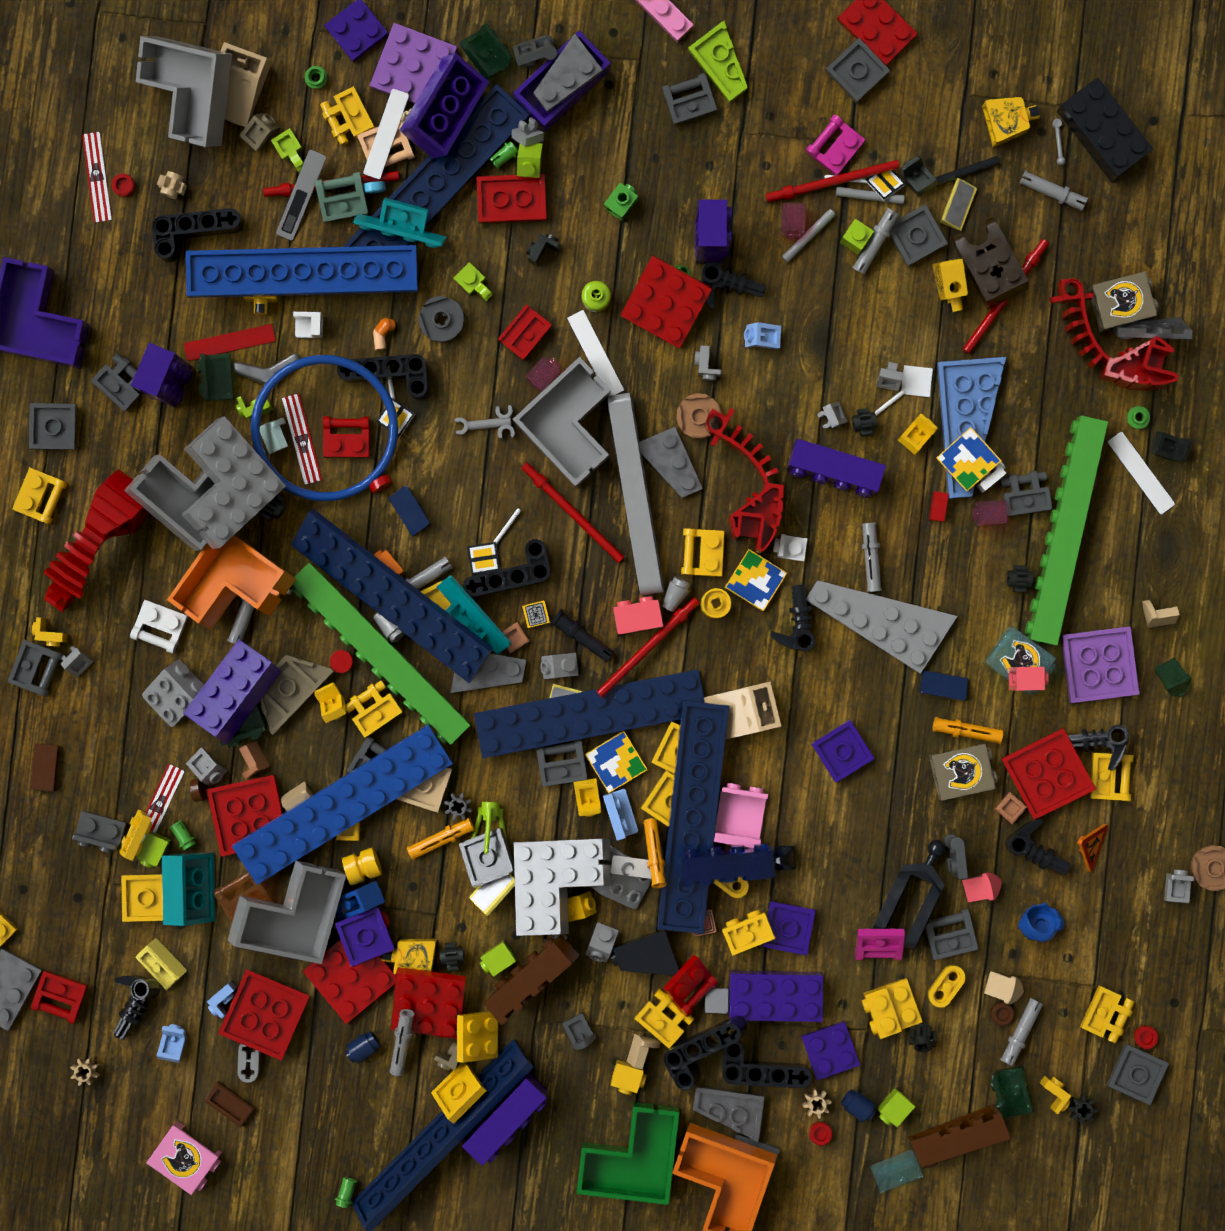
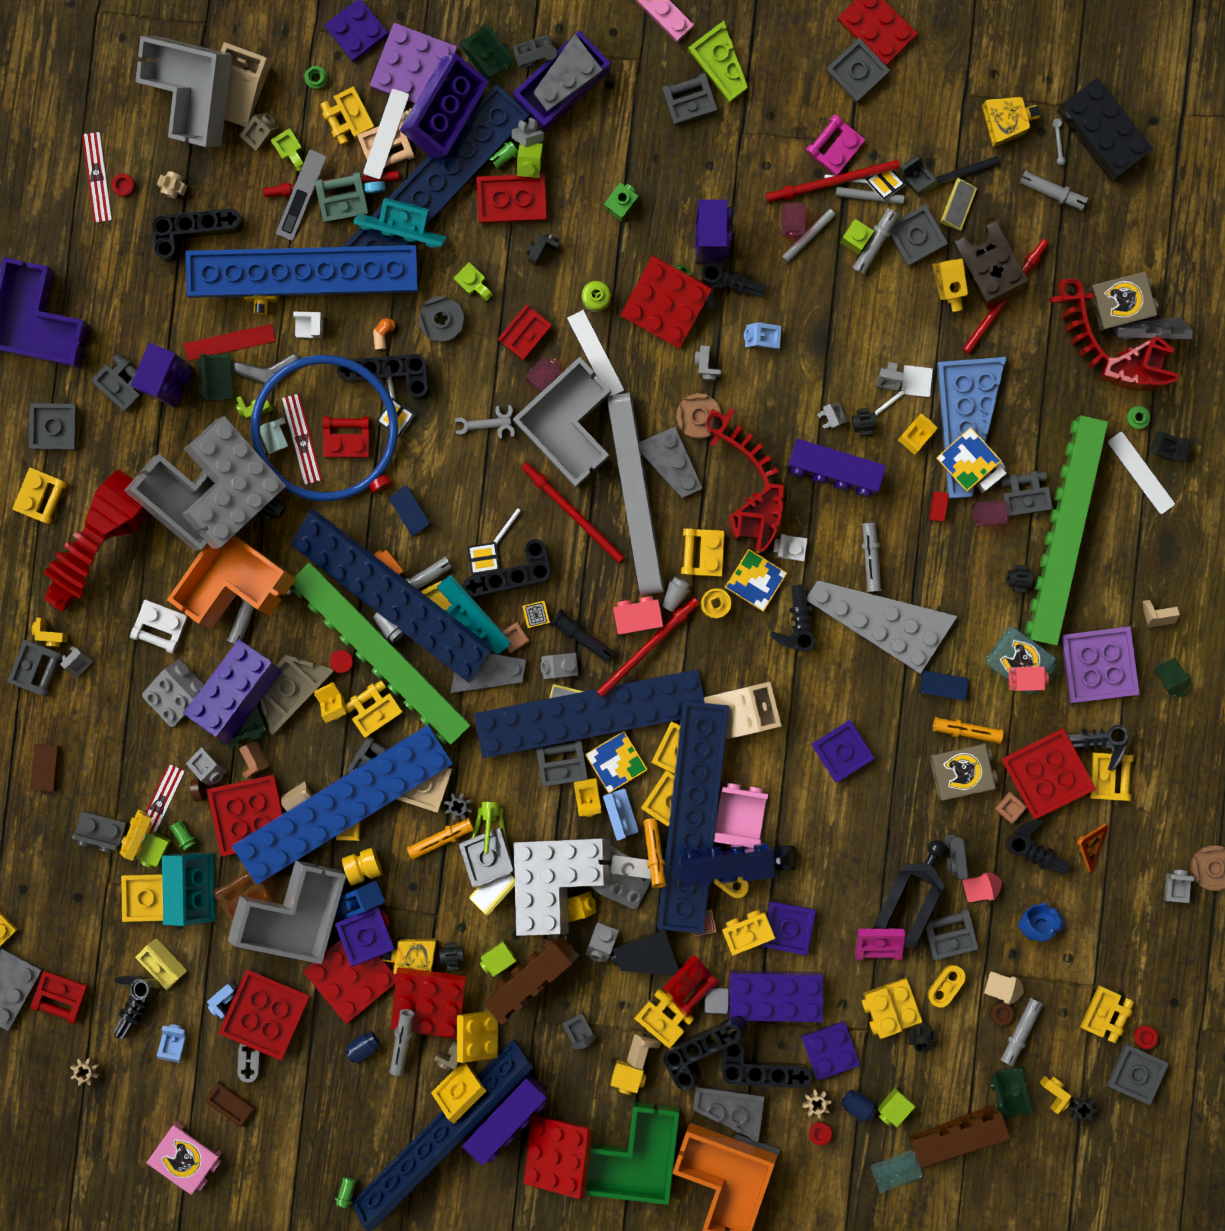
none -> red plate [523,1114,593,1199]

